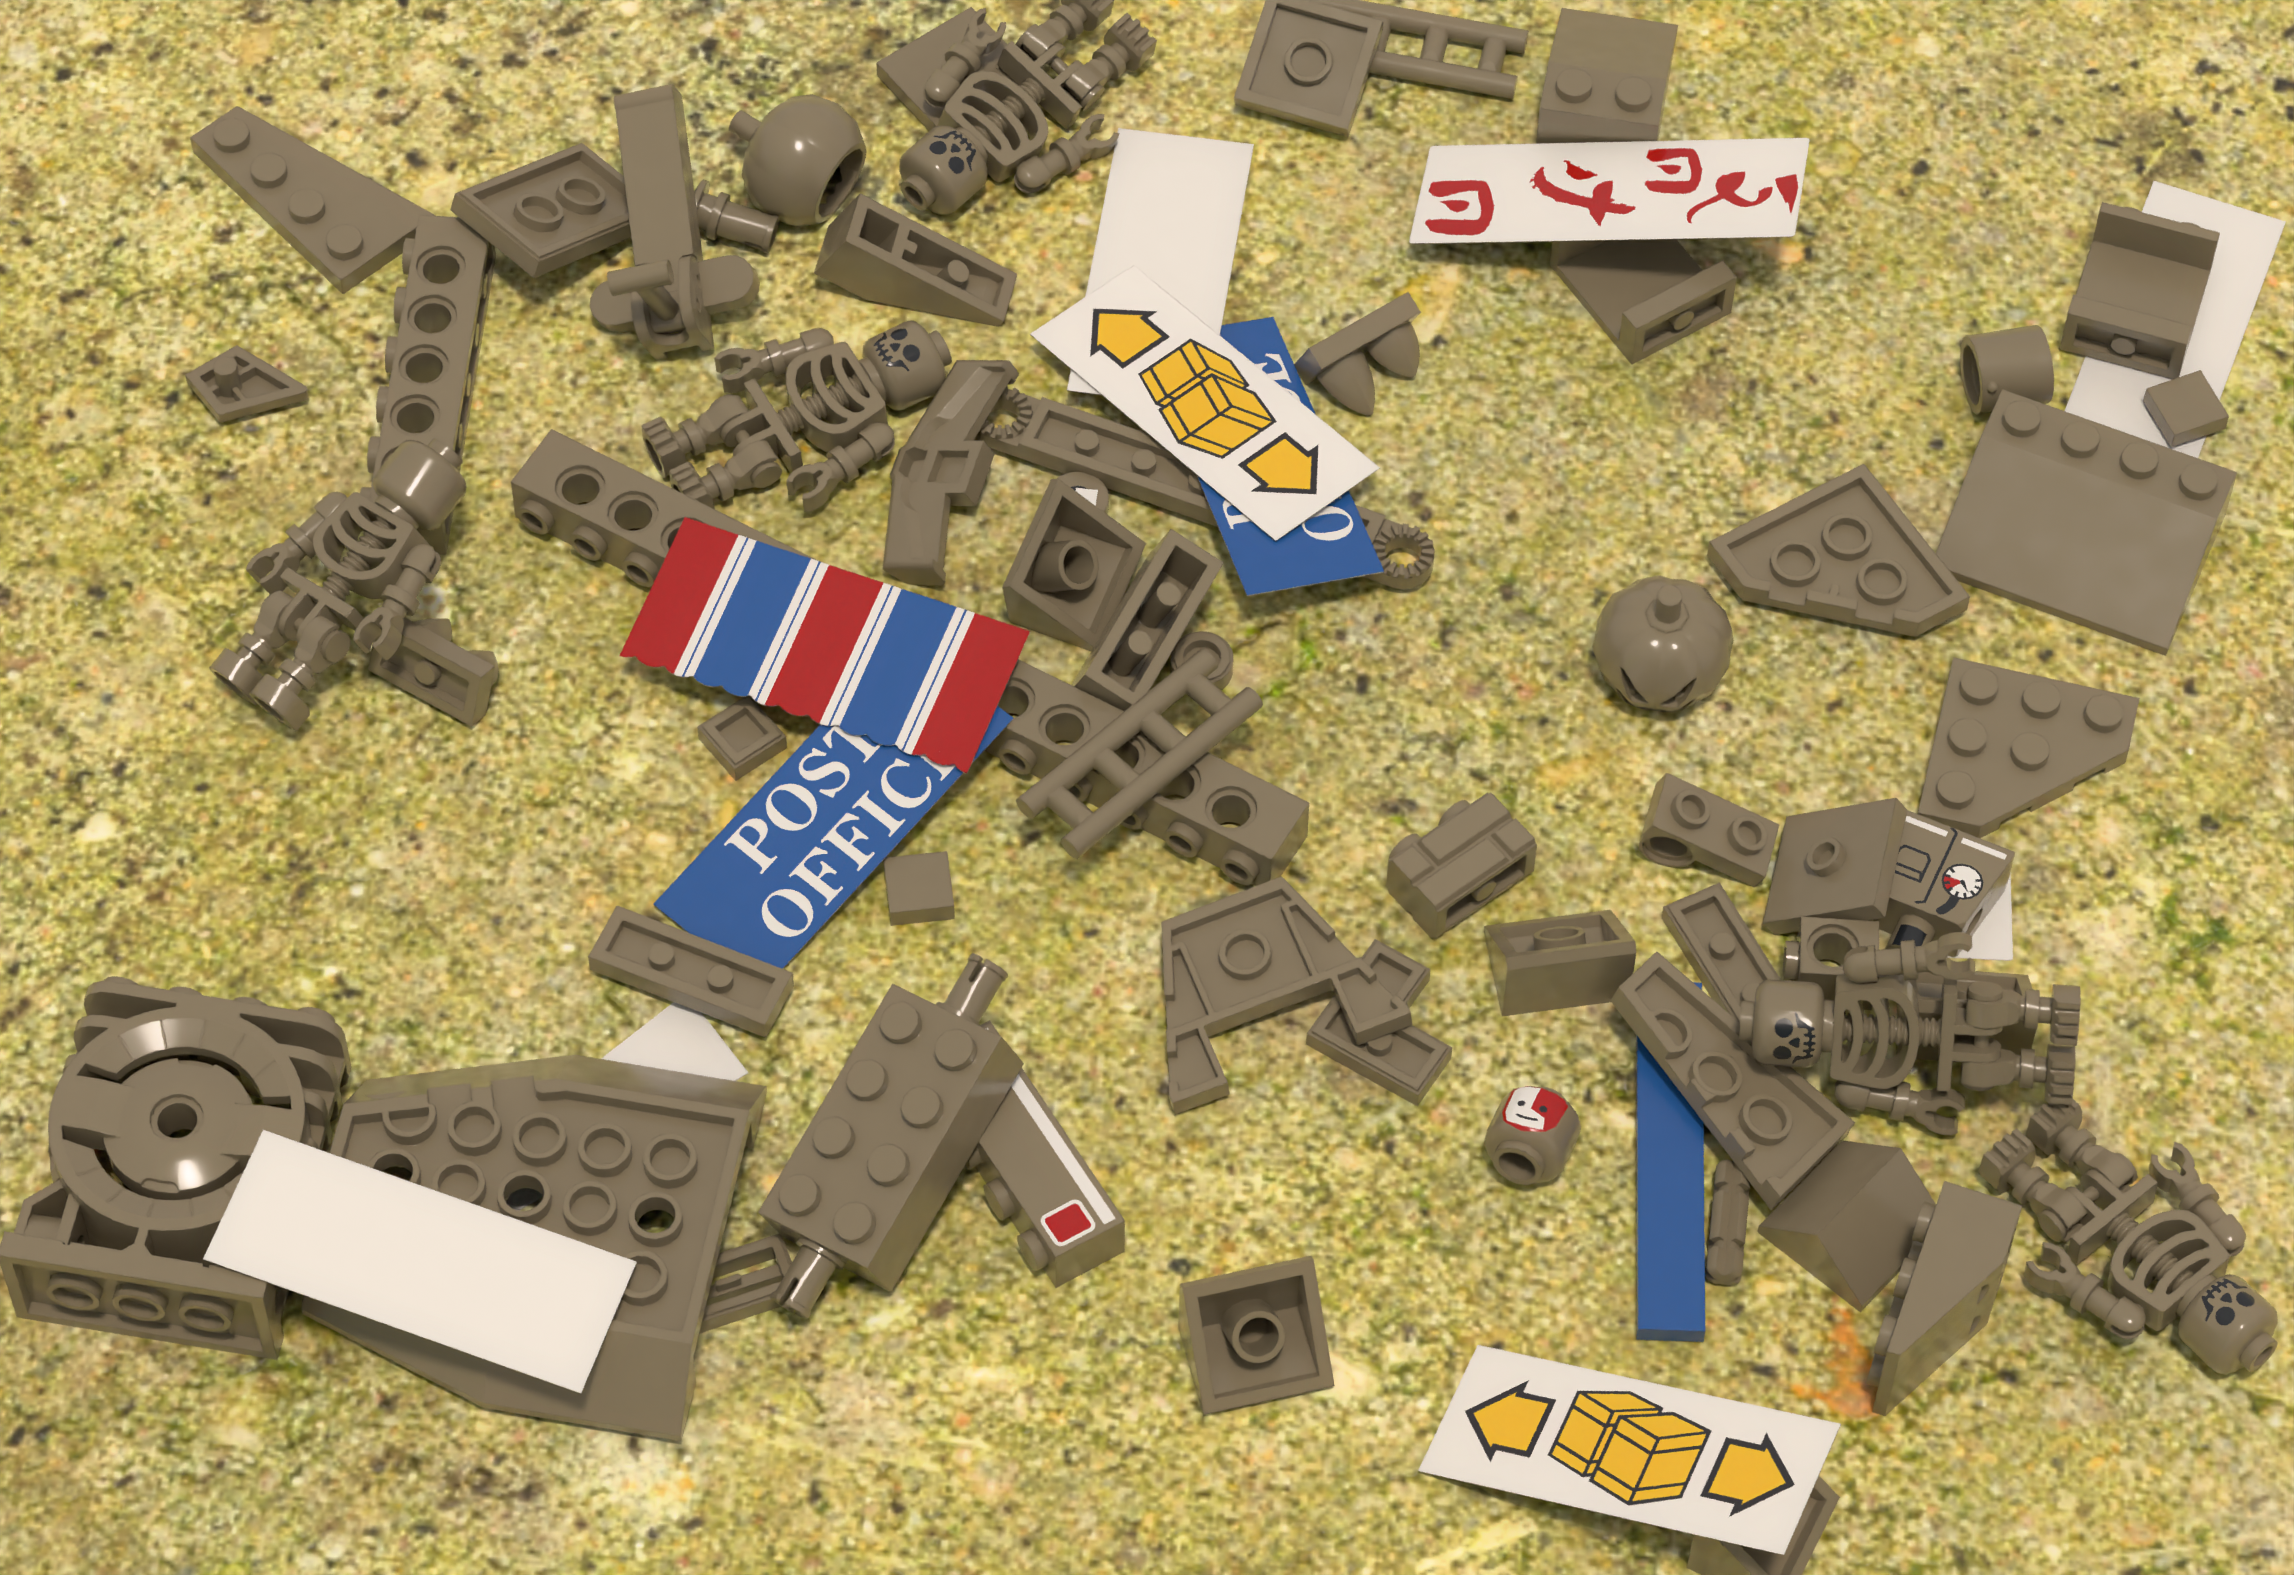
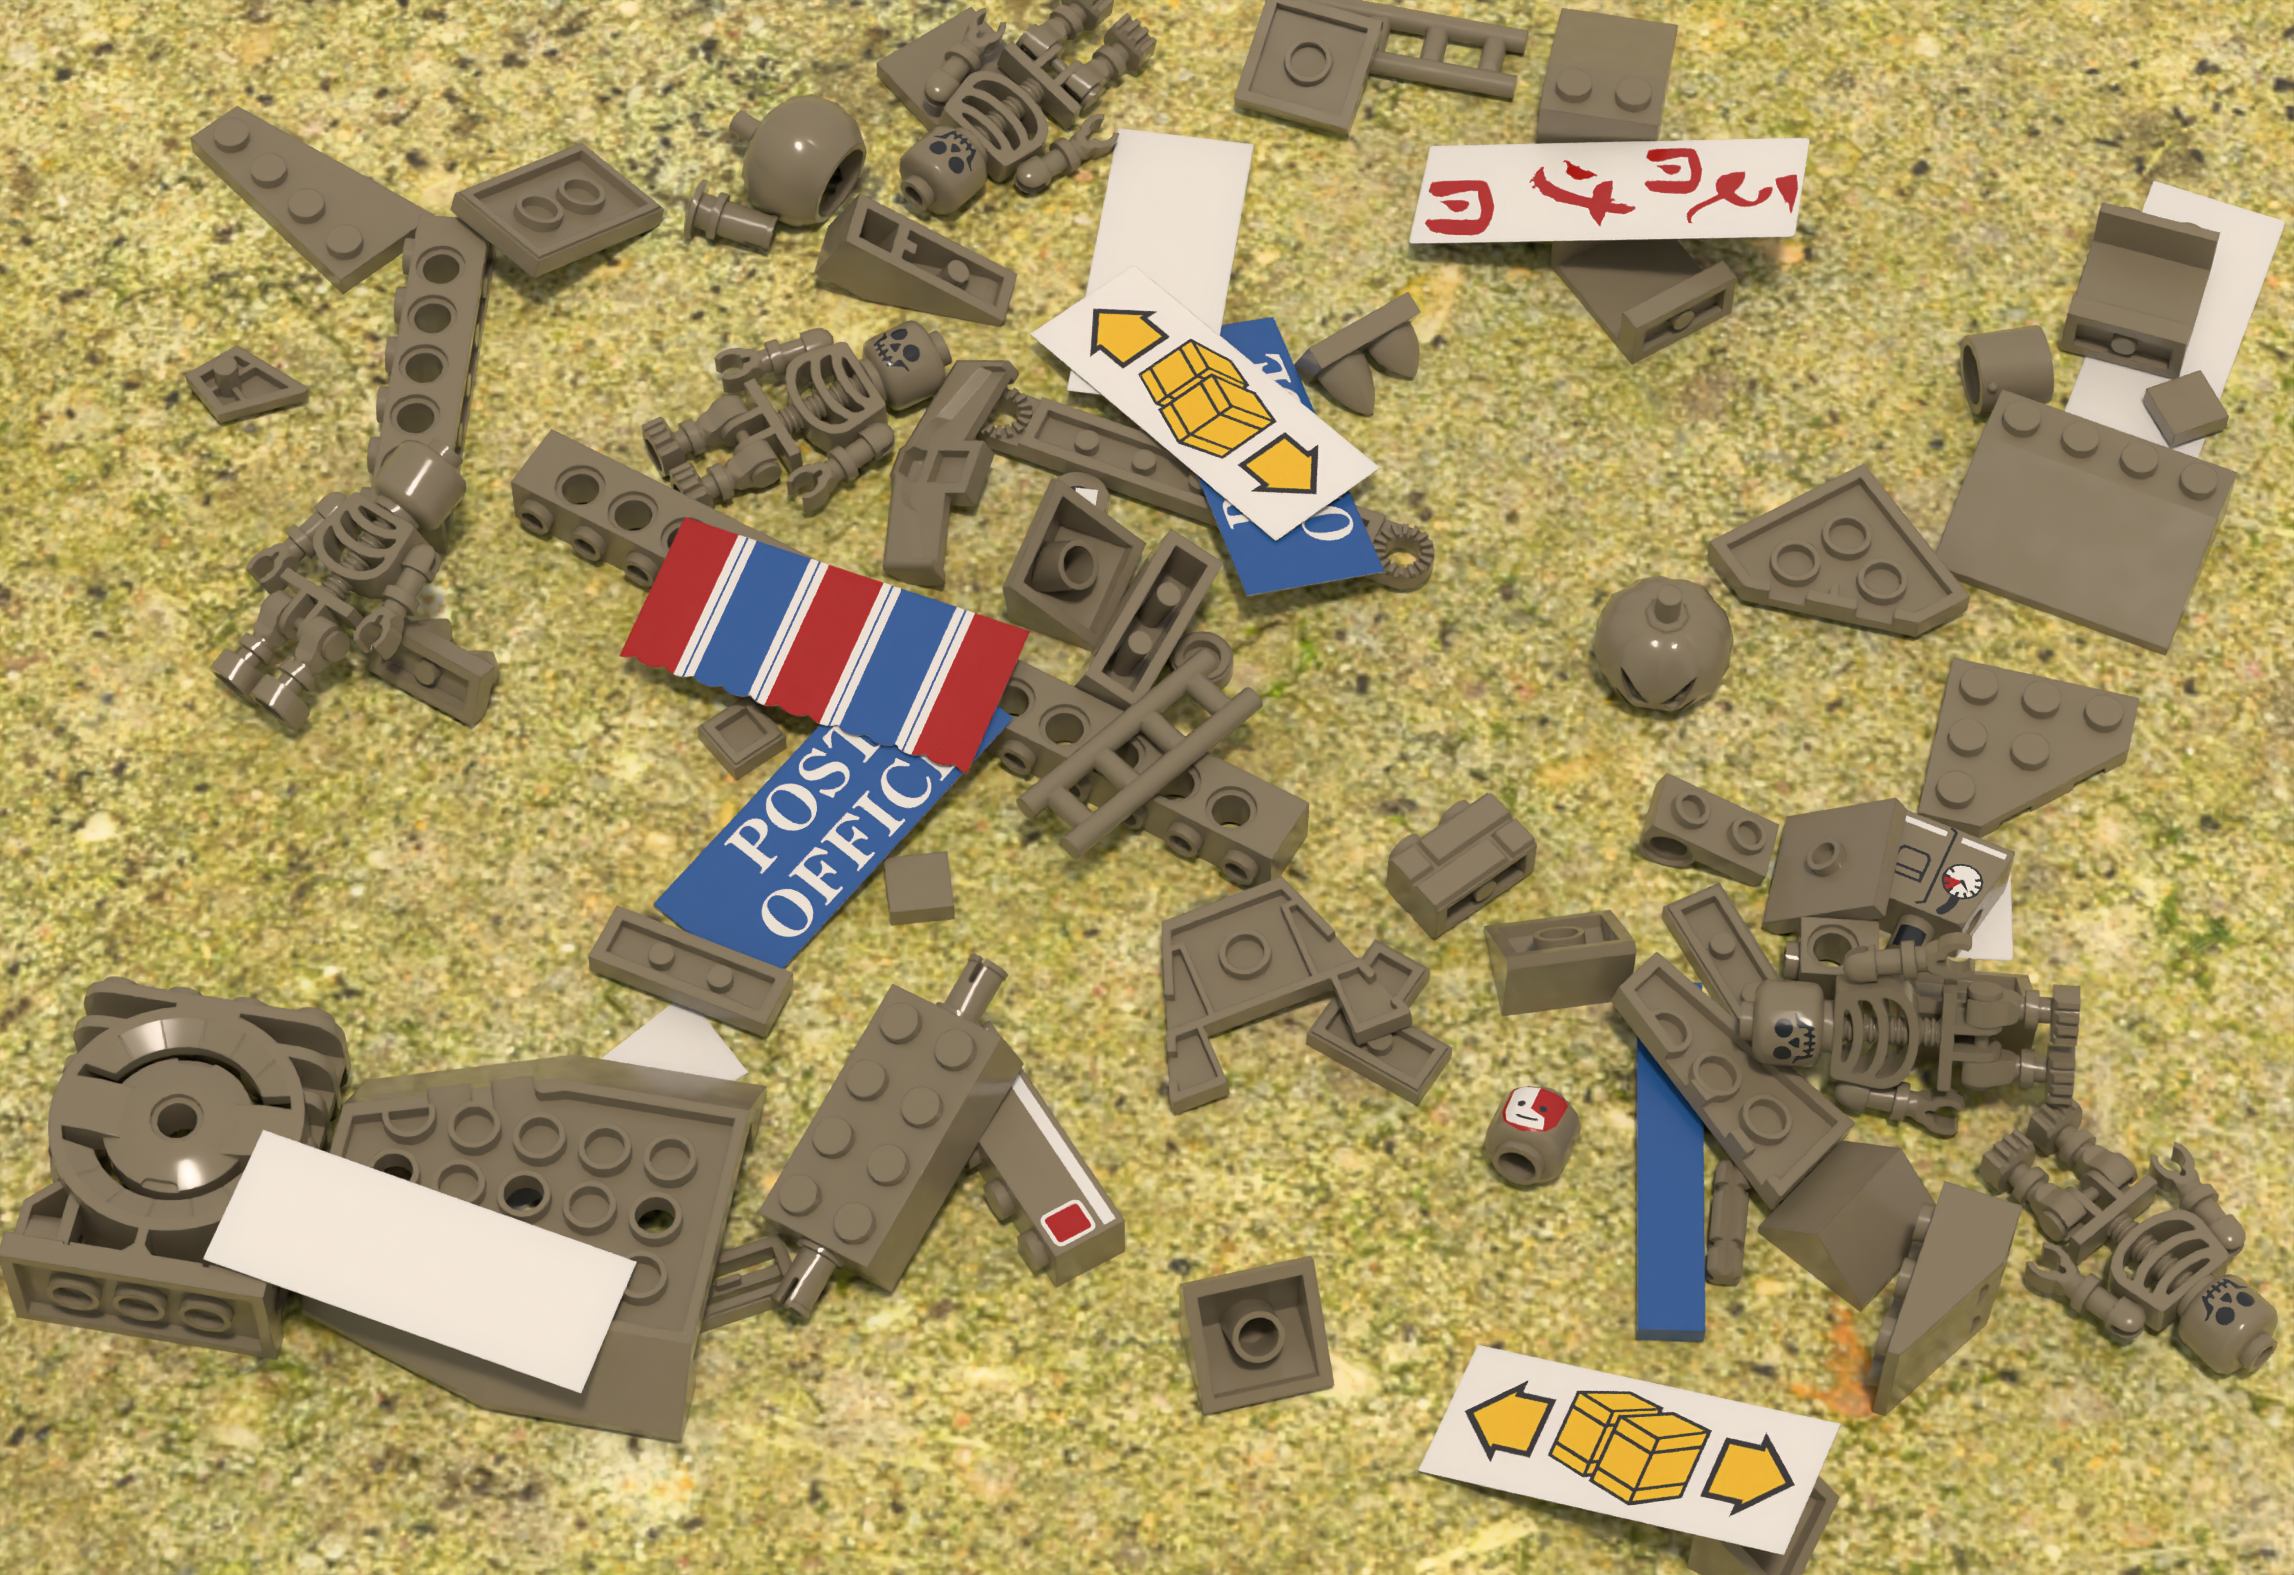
dark tan piece [590,84,760,360] -> none

